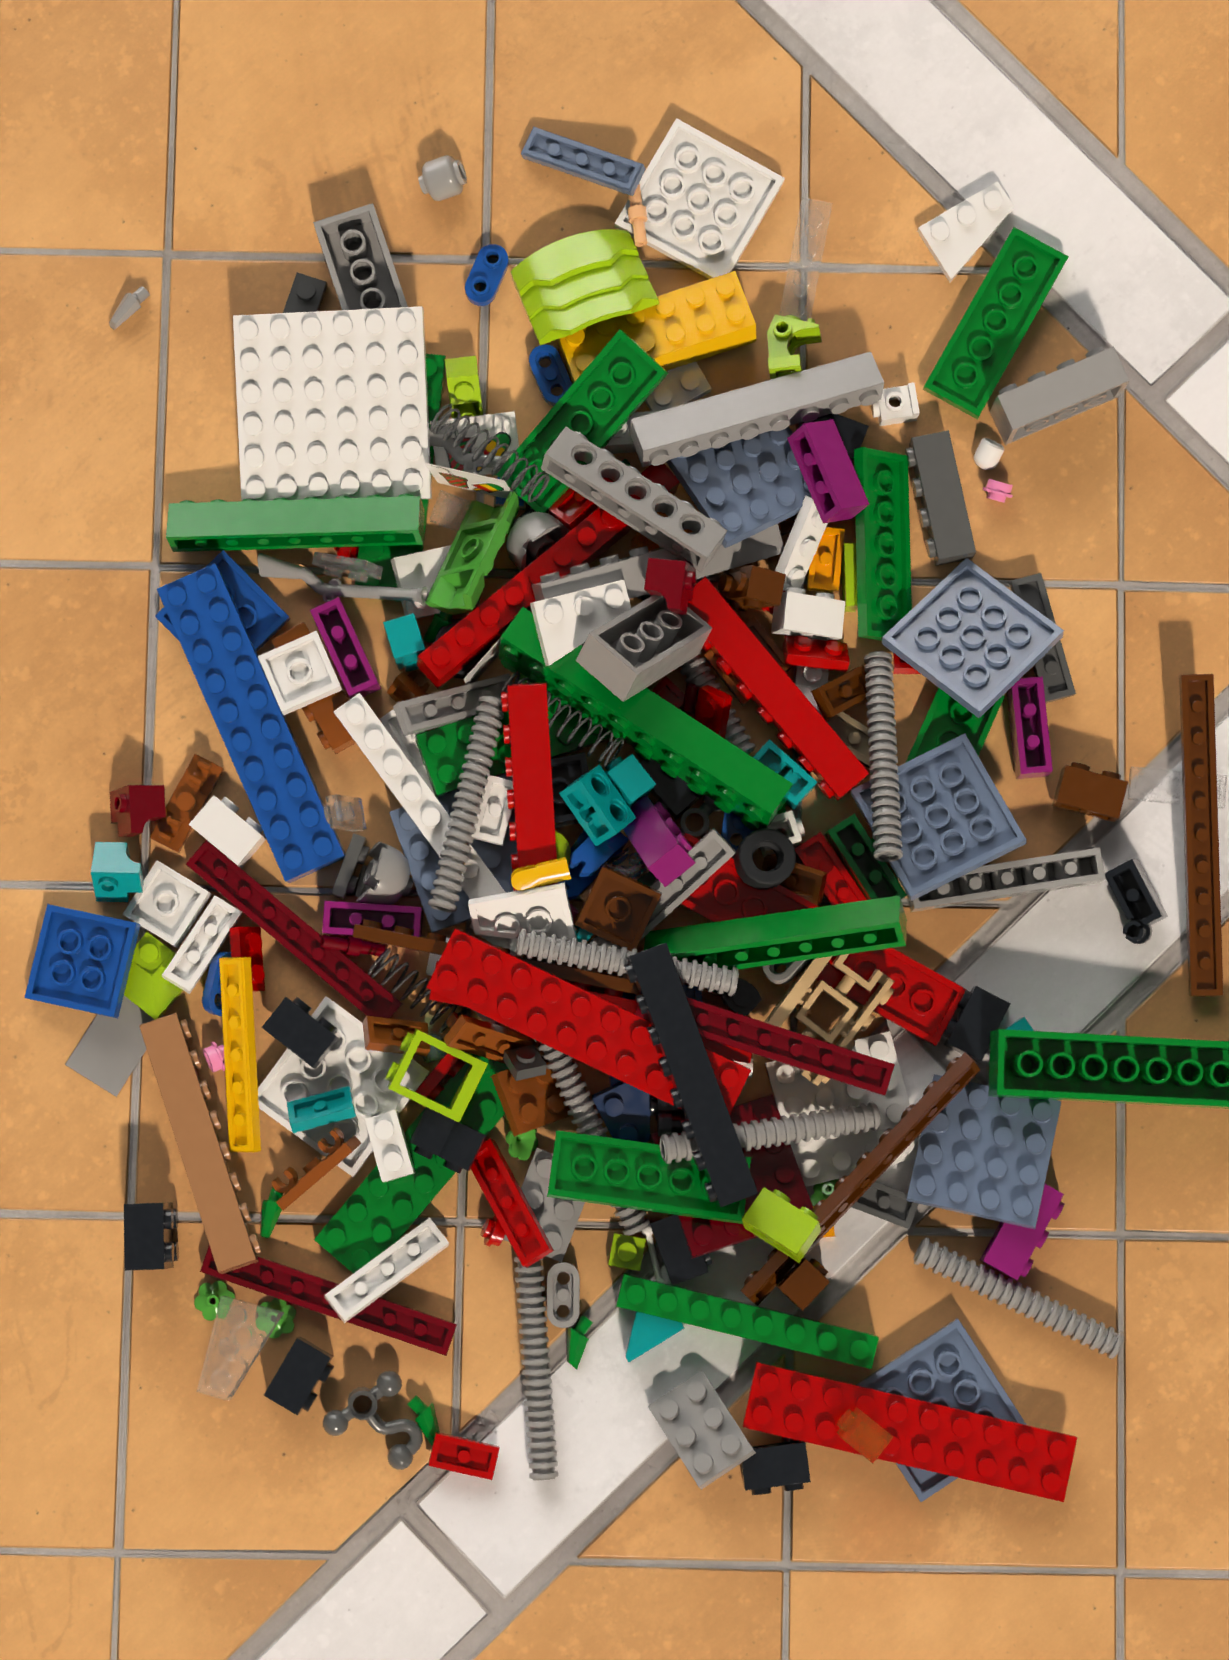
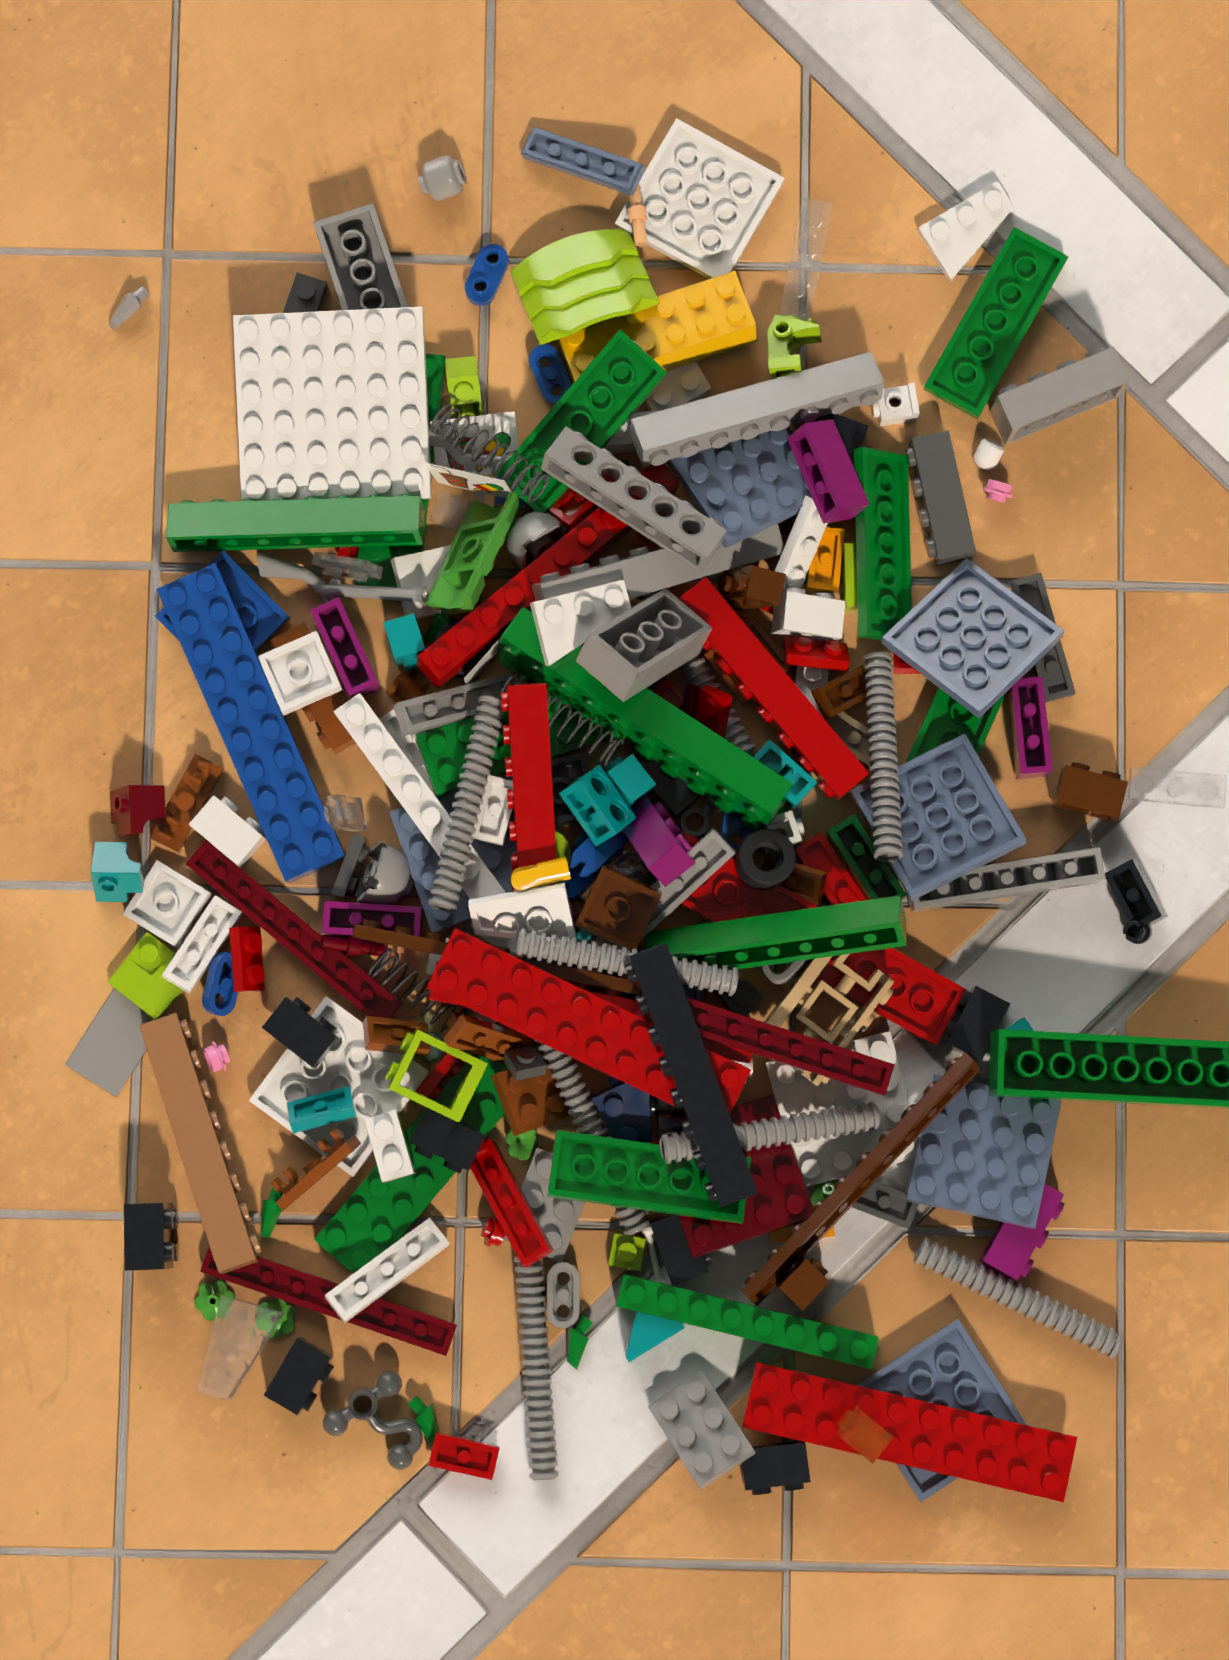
blue plate [24,904,141,1019] -> none
yellow tile [219,957,261,1153] -> none
dark red brick [644,558,696,615] -> none
lime brick [742,1187,821,1263] -> none
reddish brown plate [1179,674,1223,996] -> none

